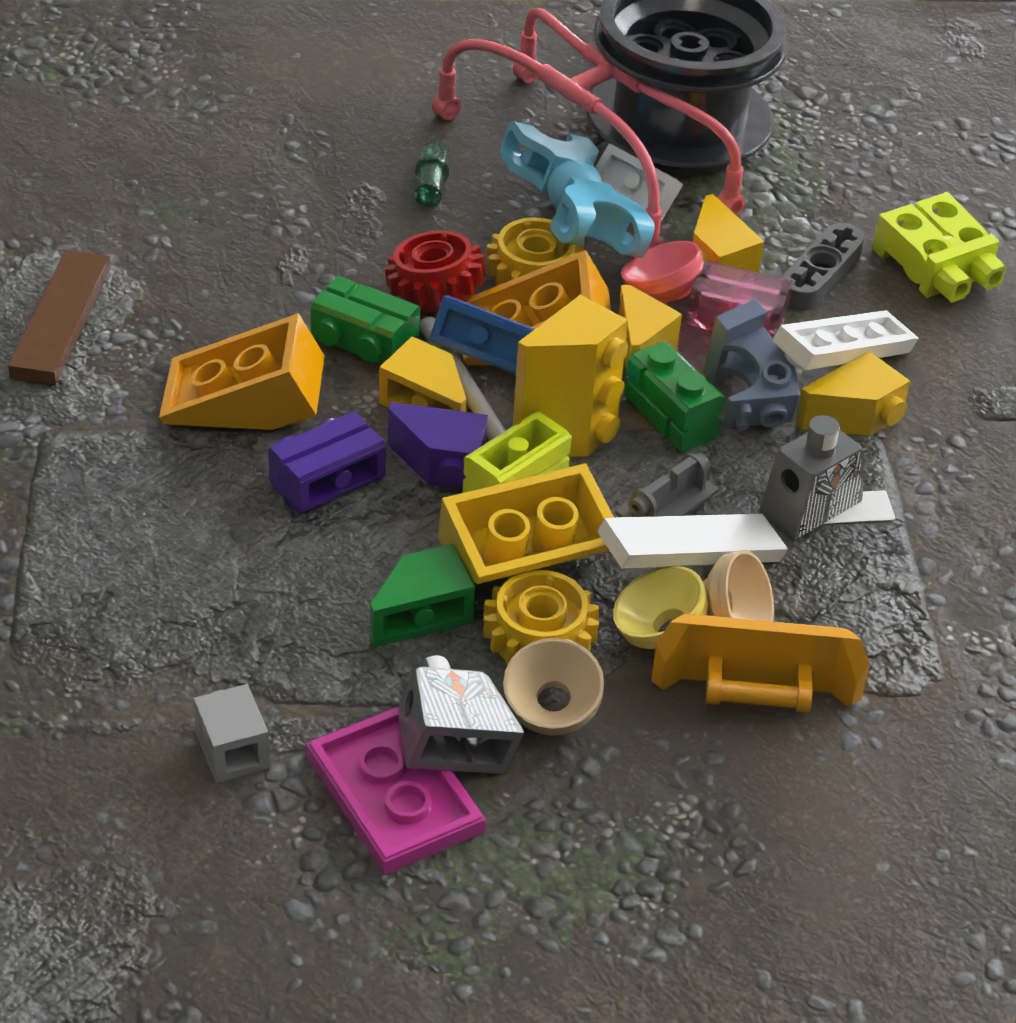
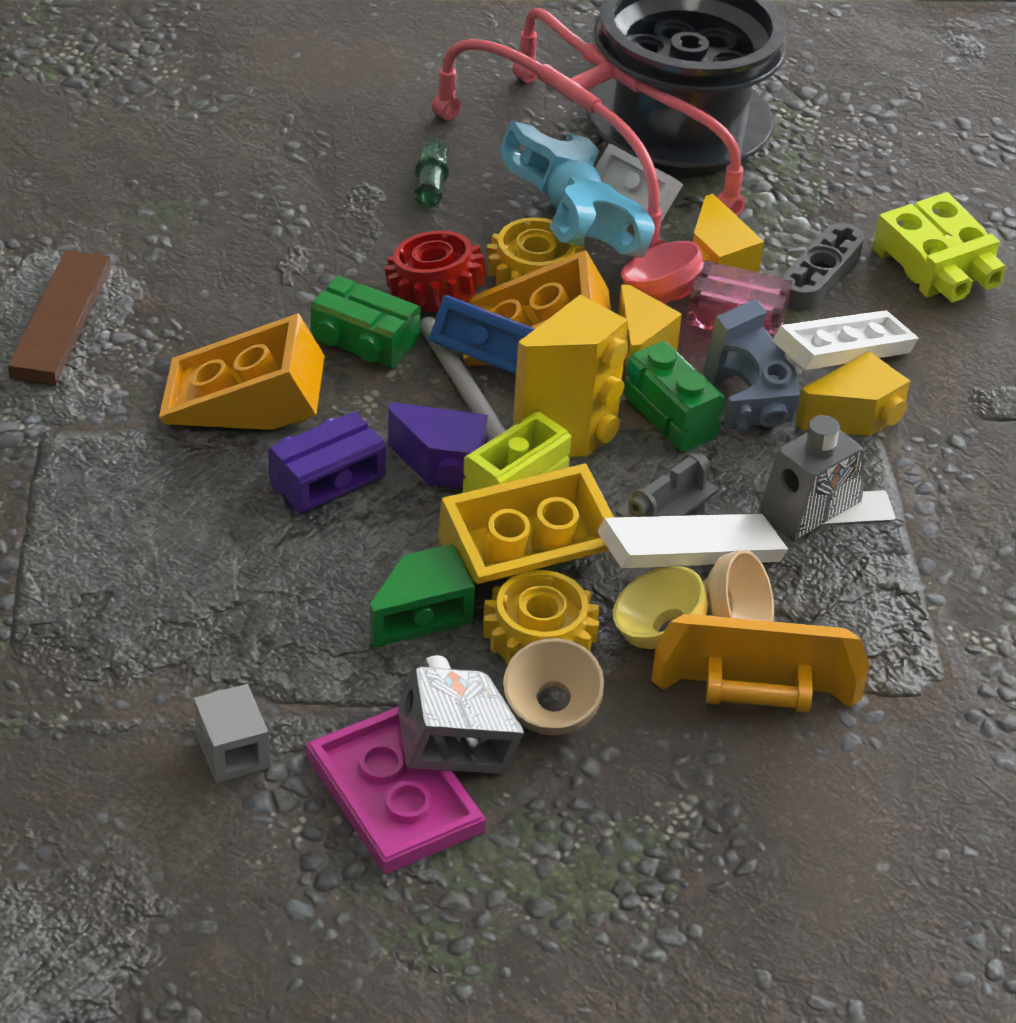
yellow slope [379,336,466,412] -> none

